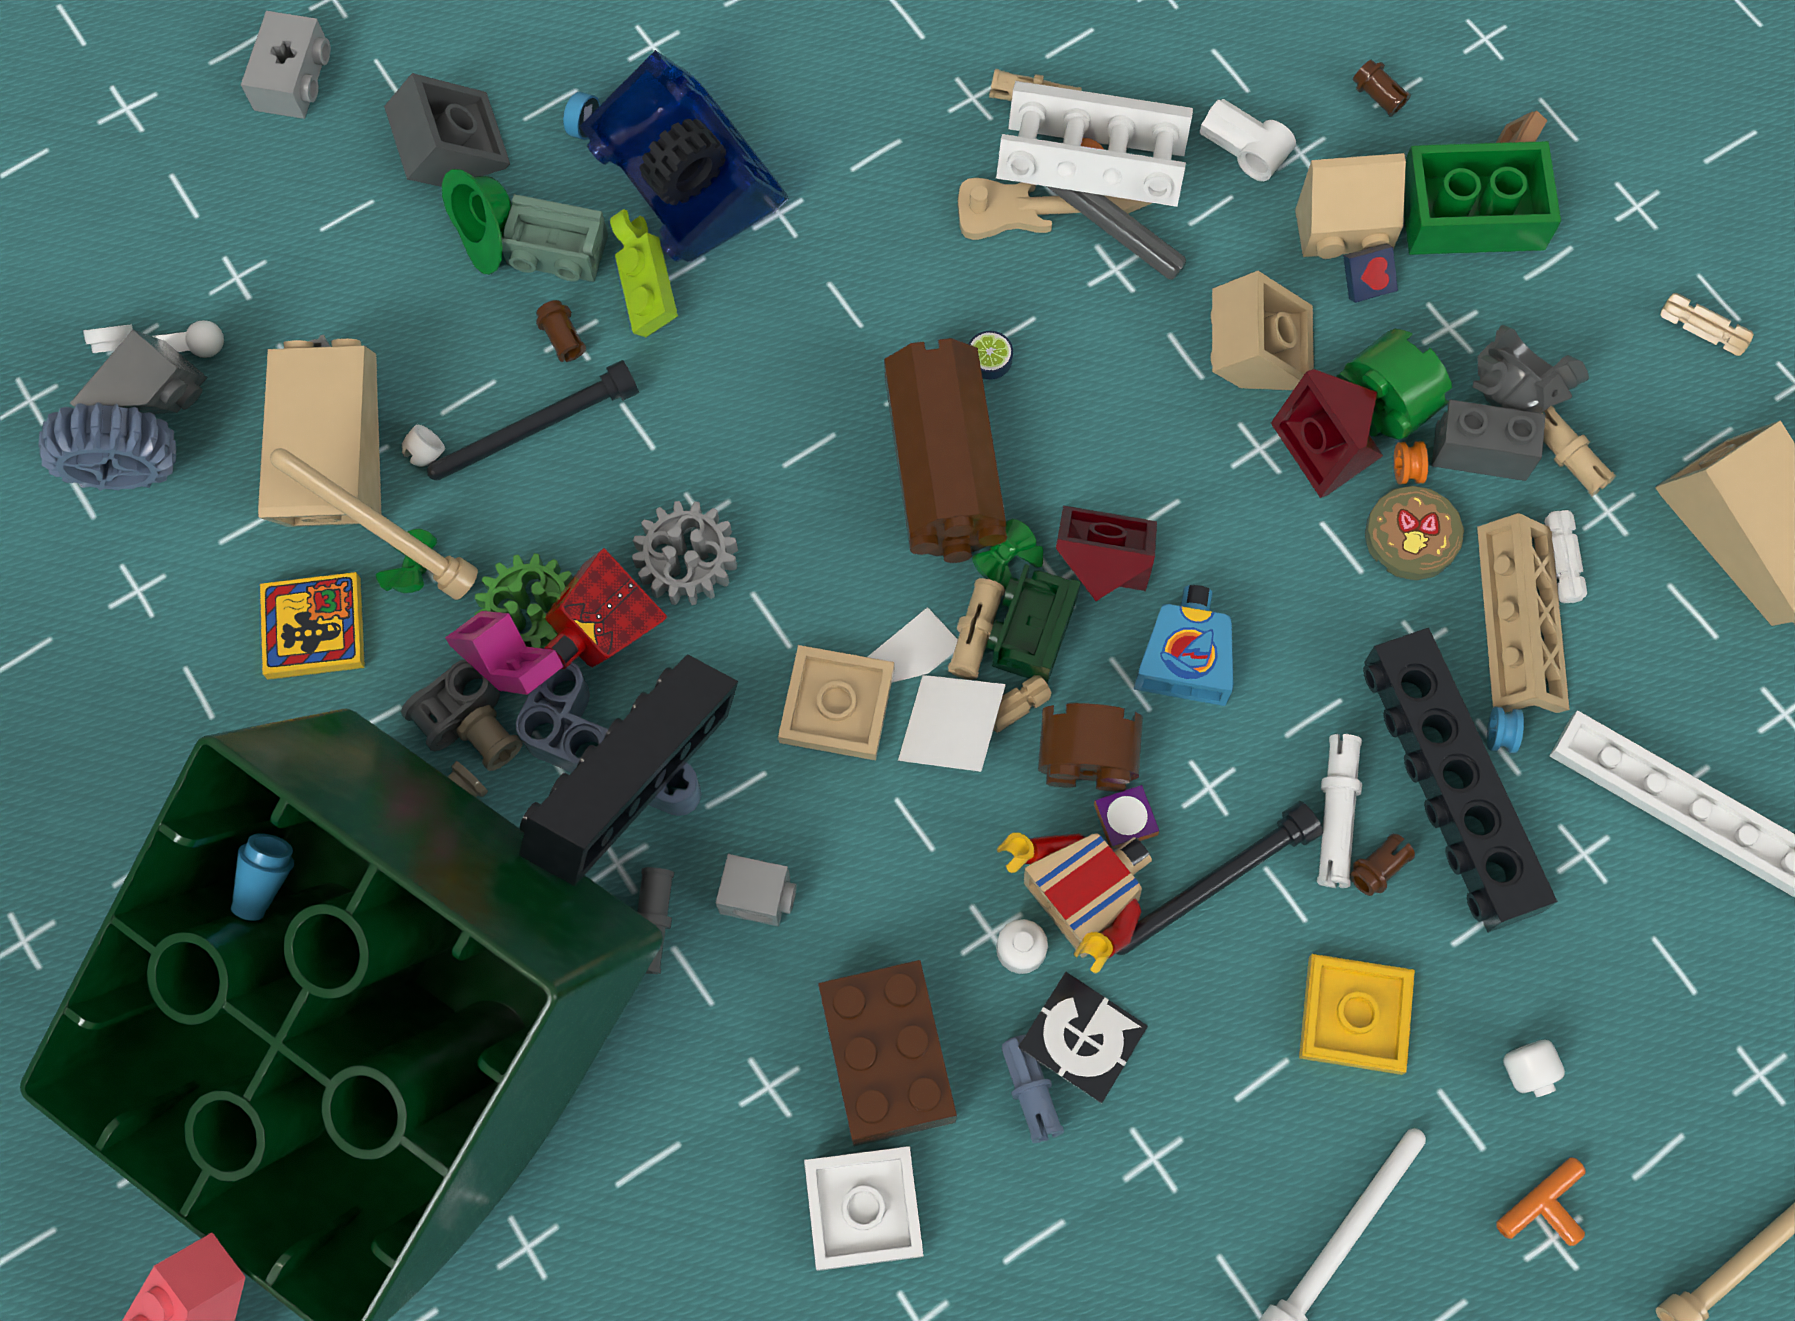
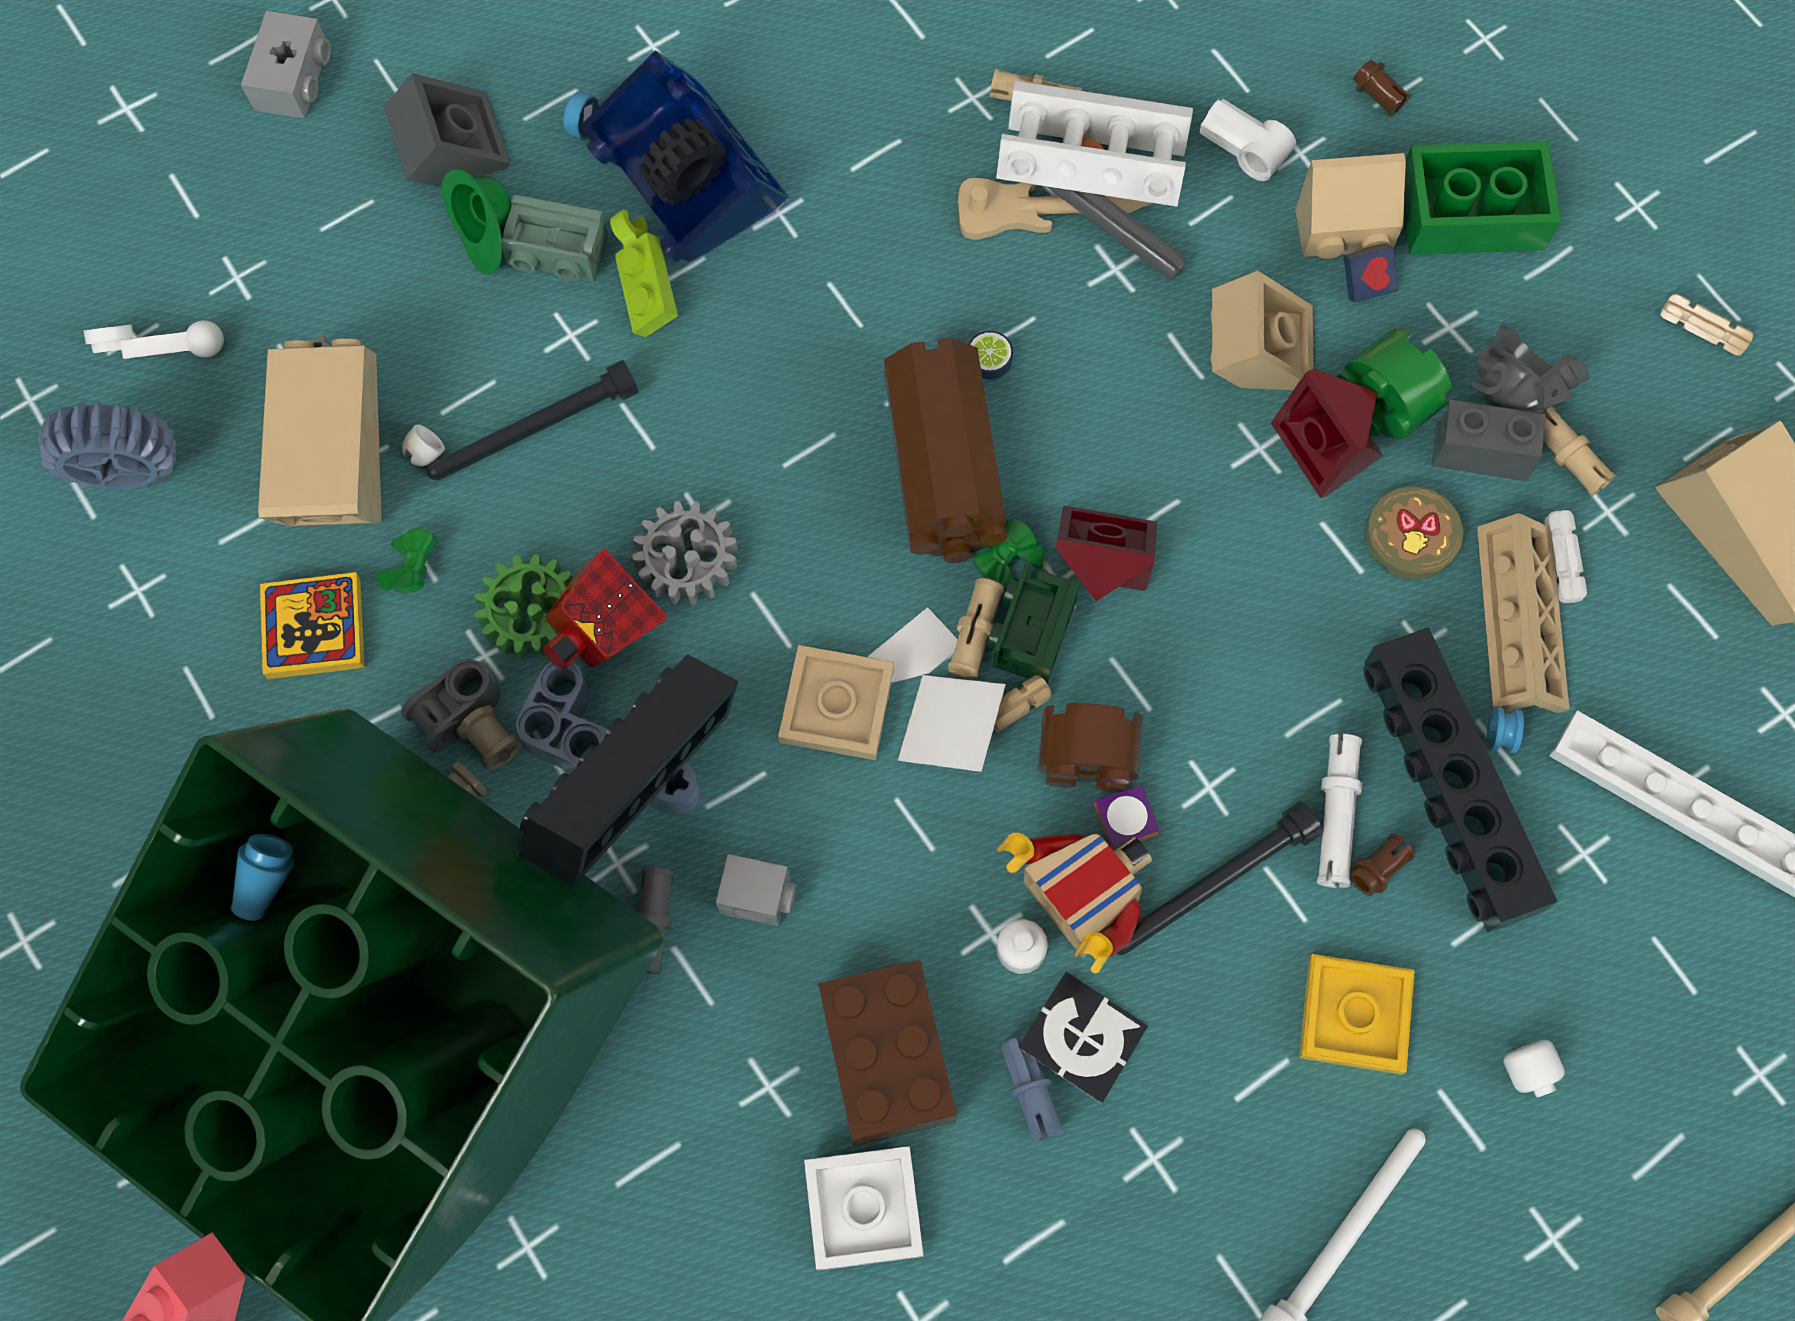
dark grey slope [70,330,208,414] -> none
tan piece [270,448,478,600] -> none
dark pink slope [445,611,564,695] -> none
reddish brown pin [536,300,586,362] -> none
dark azure torso [1134,585,1233,706] -> none
orange bush [1394,441,1428,484] -> none
medium nougat tile [1496,110,1547,143] -> none
orange piece [1496,1157,1585,1246] -> none

